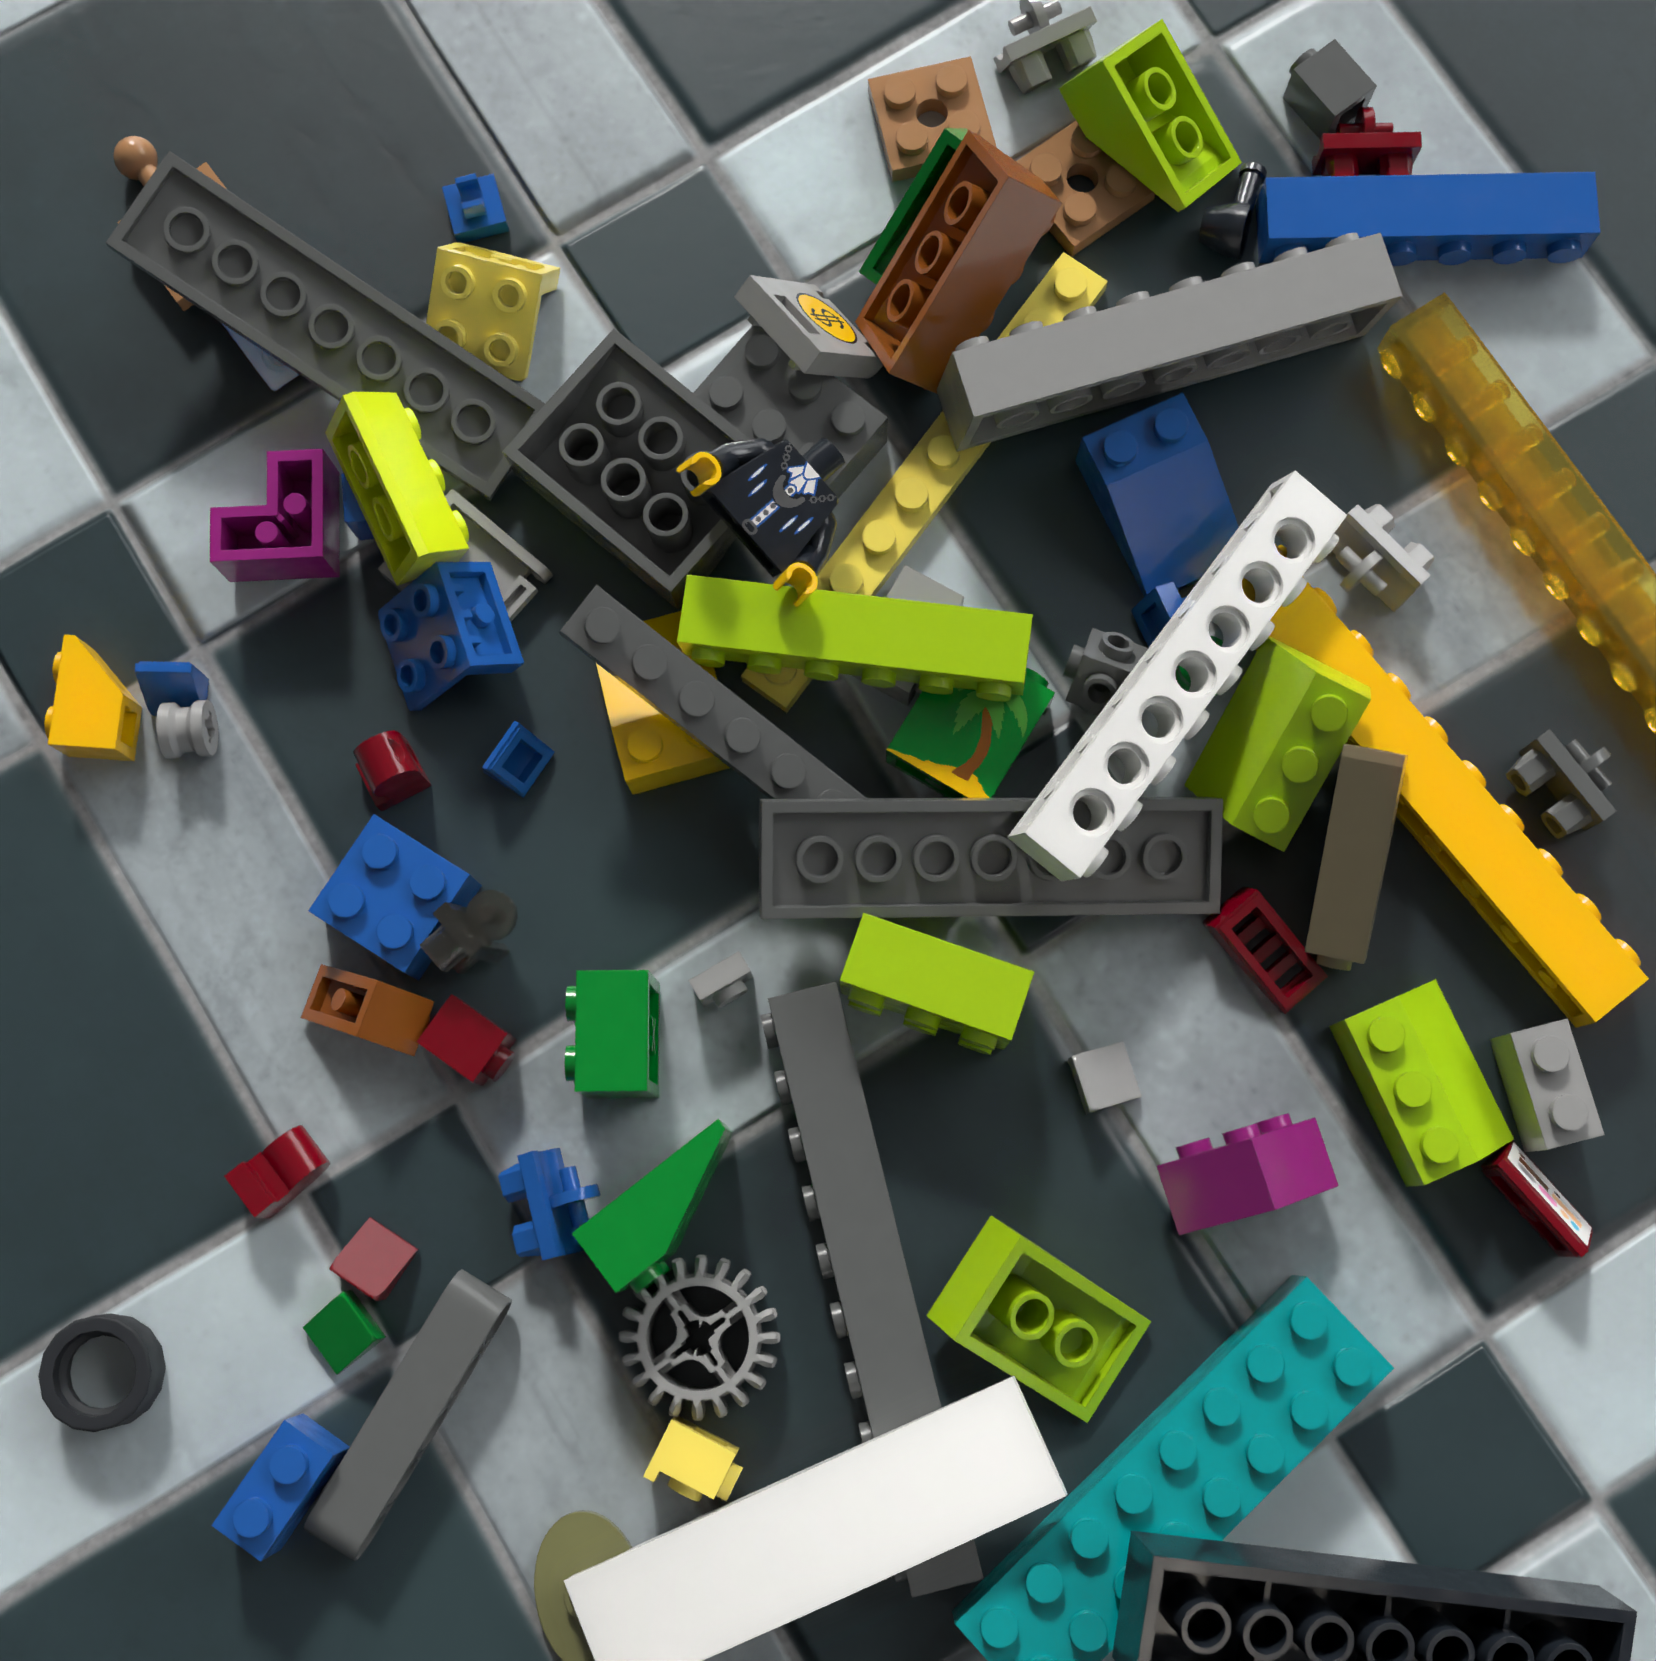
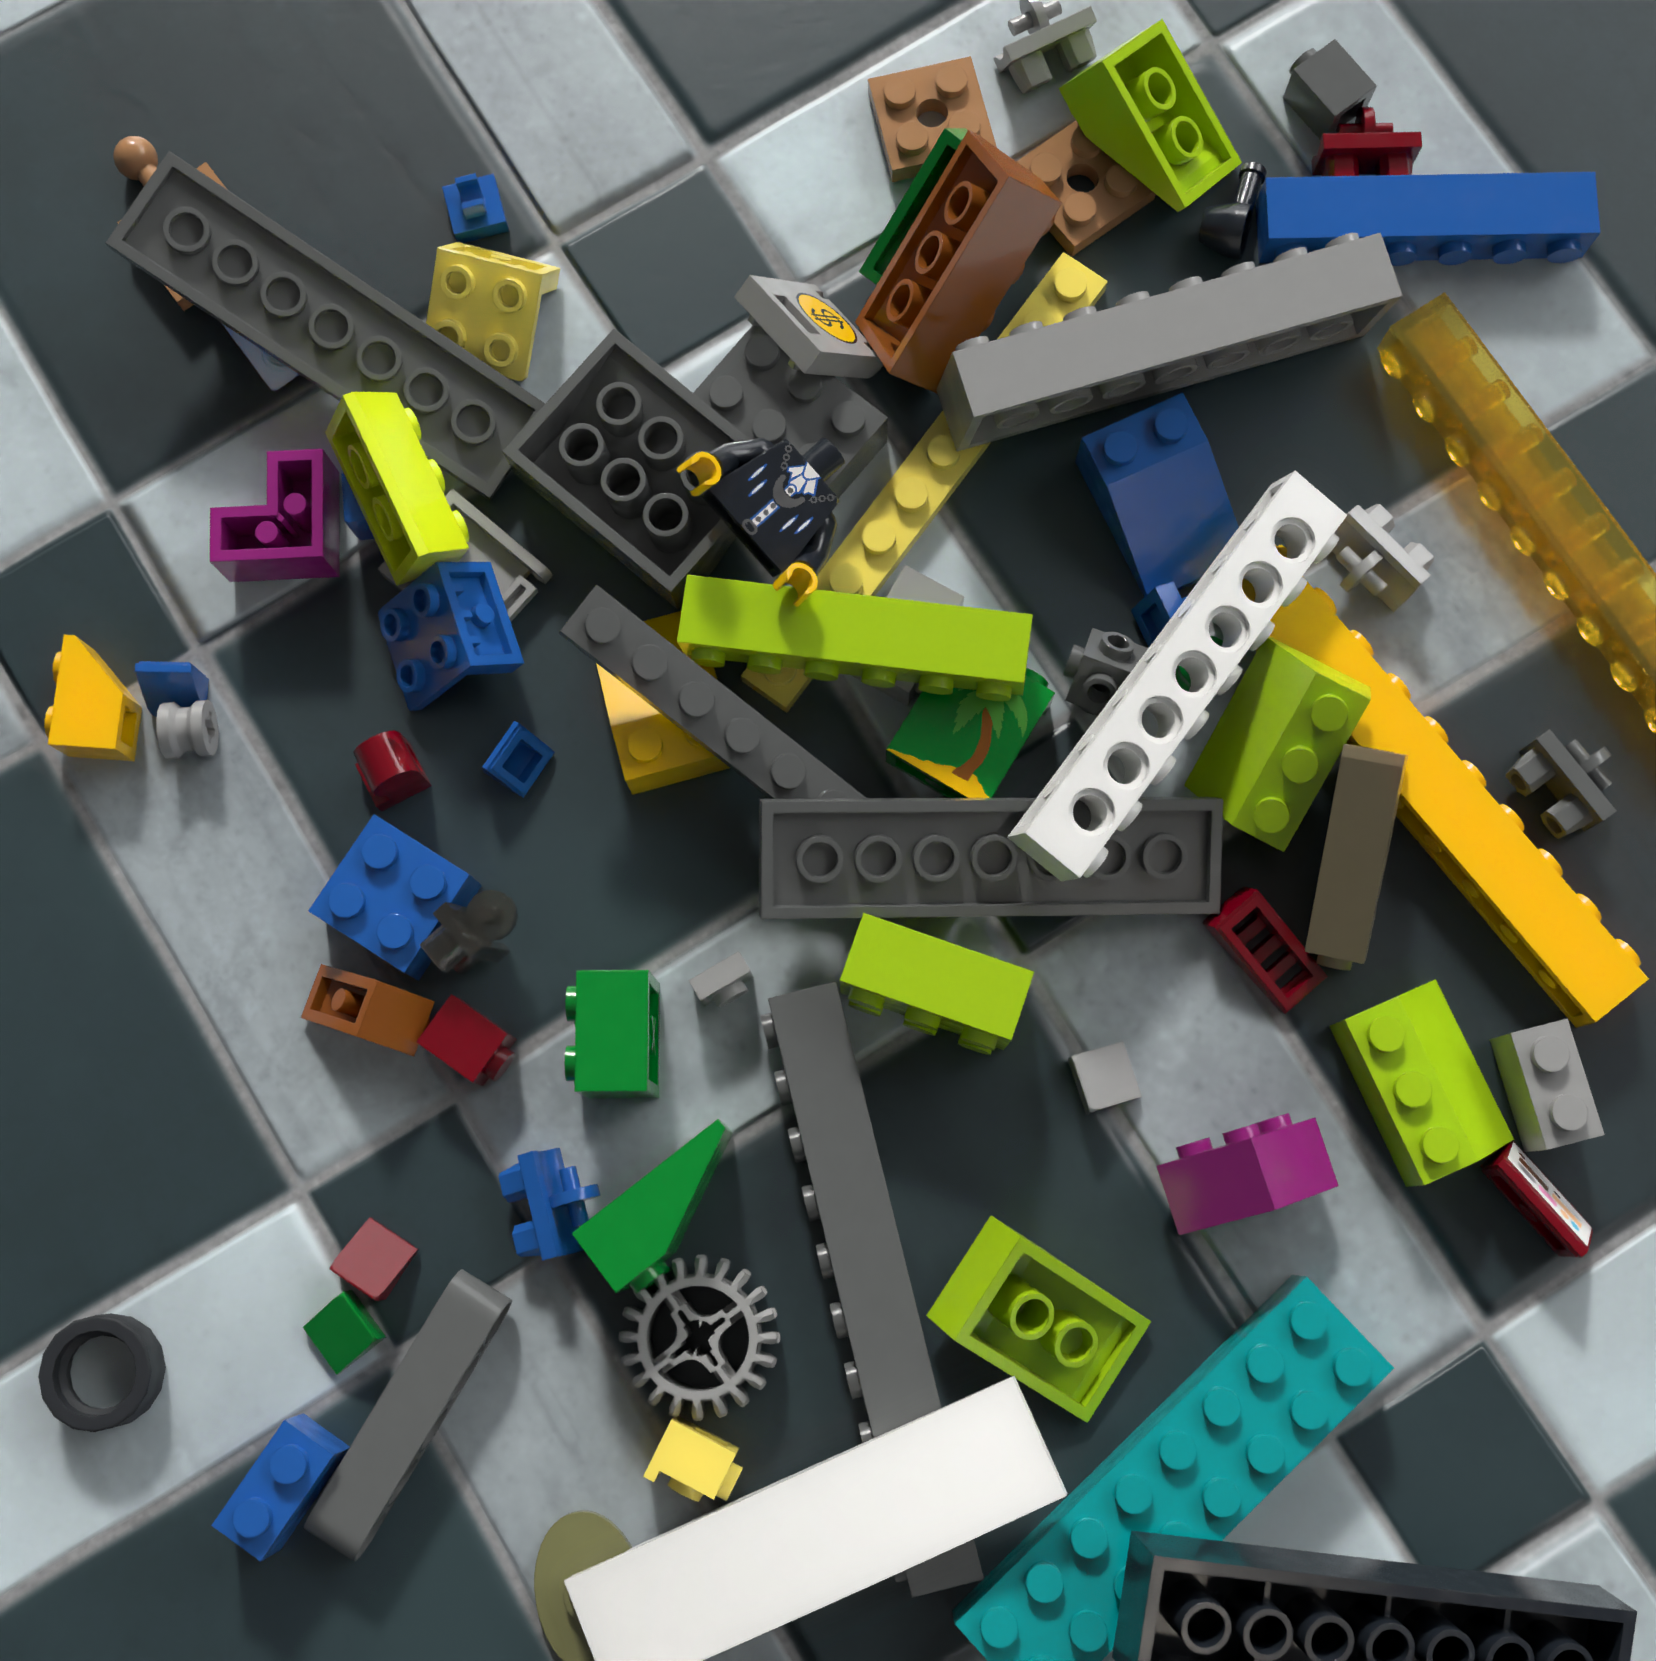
dark red leg [224,1125,330,1218] -> none

